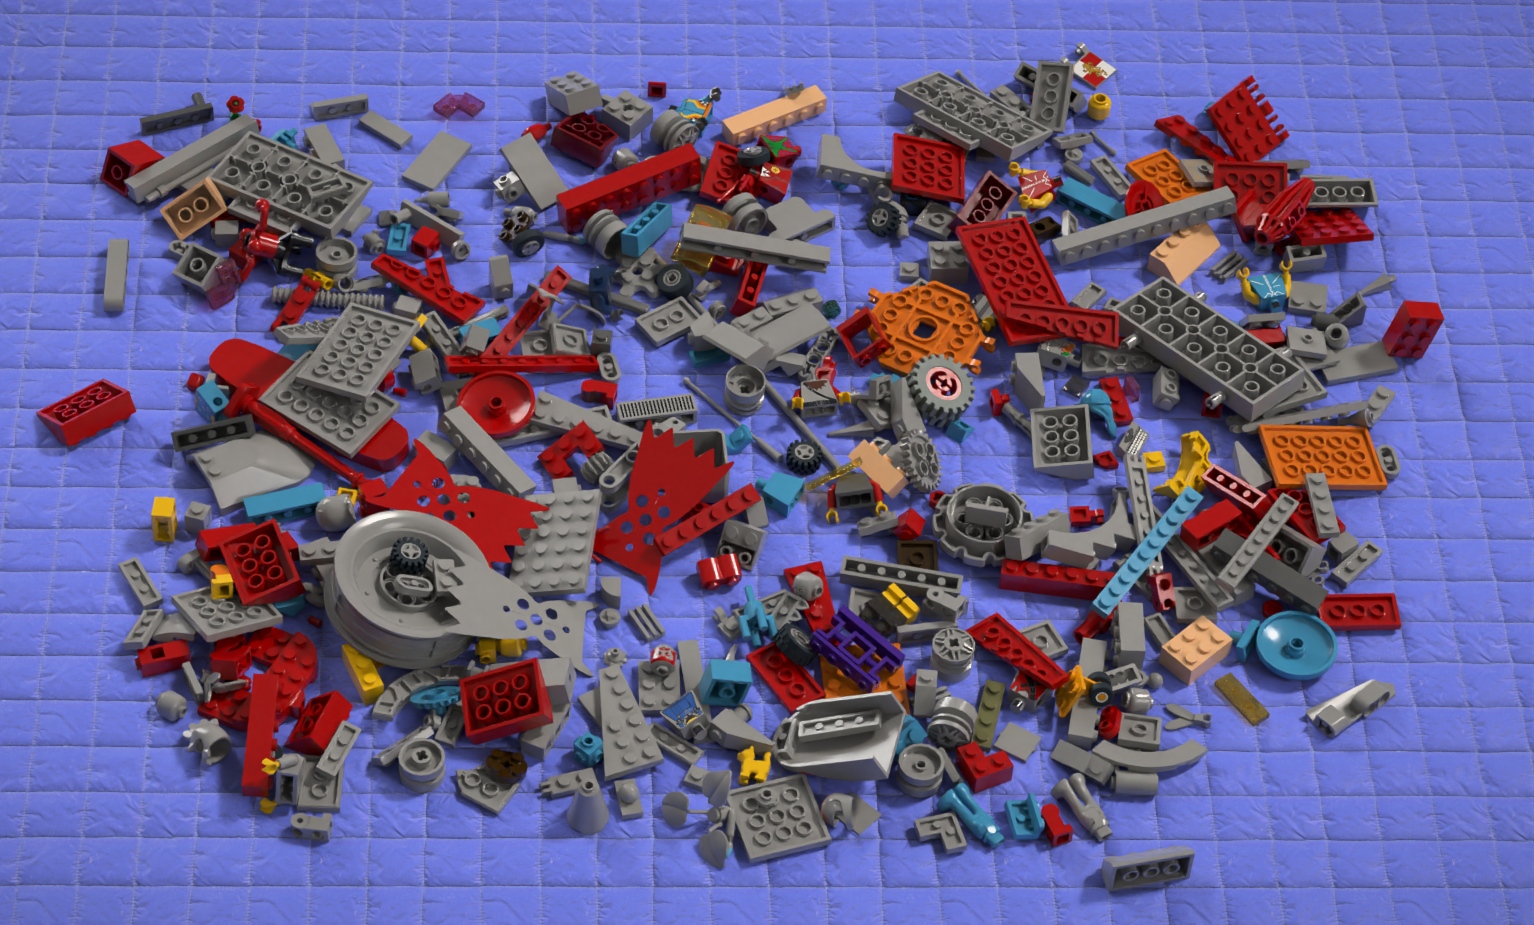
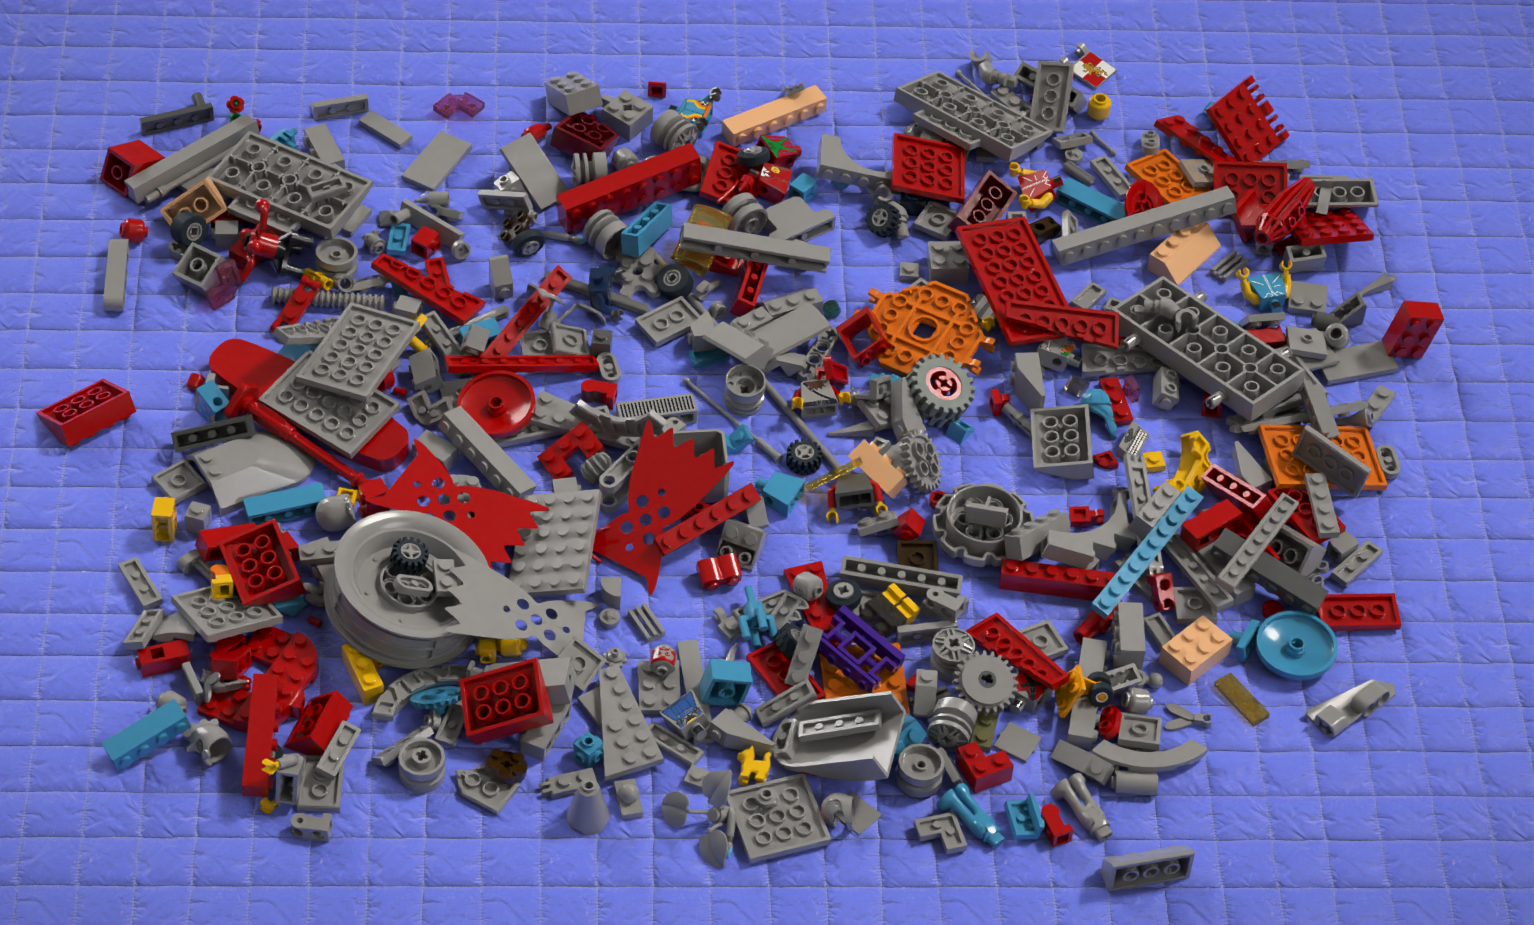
none -> dark azure brick [101,699,191,771]
none -> red head [119,218,148,244]
none -> light grey plate [151,459,207,504]
none -> black wheel [170,211,208,247]
none -> light grey plate [407,390,454,426]
none -> light grey plate [477,189,533,212]
none -> light grey plate [557,635,607,693]
none -> light grey tile [569,399,668,437]
none -> light grey wheel [571,152,608,187]
none -> light grey tile [754,678,818,728]
none -> light grey plate [784,624,823,686]
none -> dark azure brick [788,173,818,203]
none -> red tile [823,360,849,386]
none -> black wheel [825,579,862,611]
none -> light grey gear [952,650,1018,716]
none -> light grey piece [969,50,1018,88]
none -> light grey brick [1128,481,1181,540]
none -> light grey piece [1134,298,1197,332]
none -> light grey plate [1141,130,1160,155]
none -> light grey tile [1292,425,1372,499]
none -> light grey panel [1299,380,1340,439]
none -> light grey piece [1316,180,1333,215]

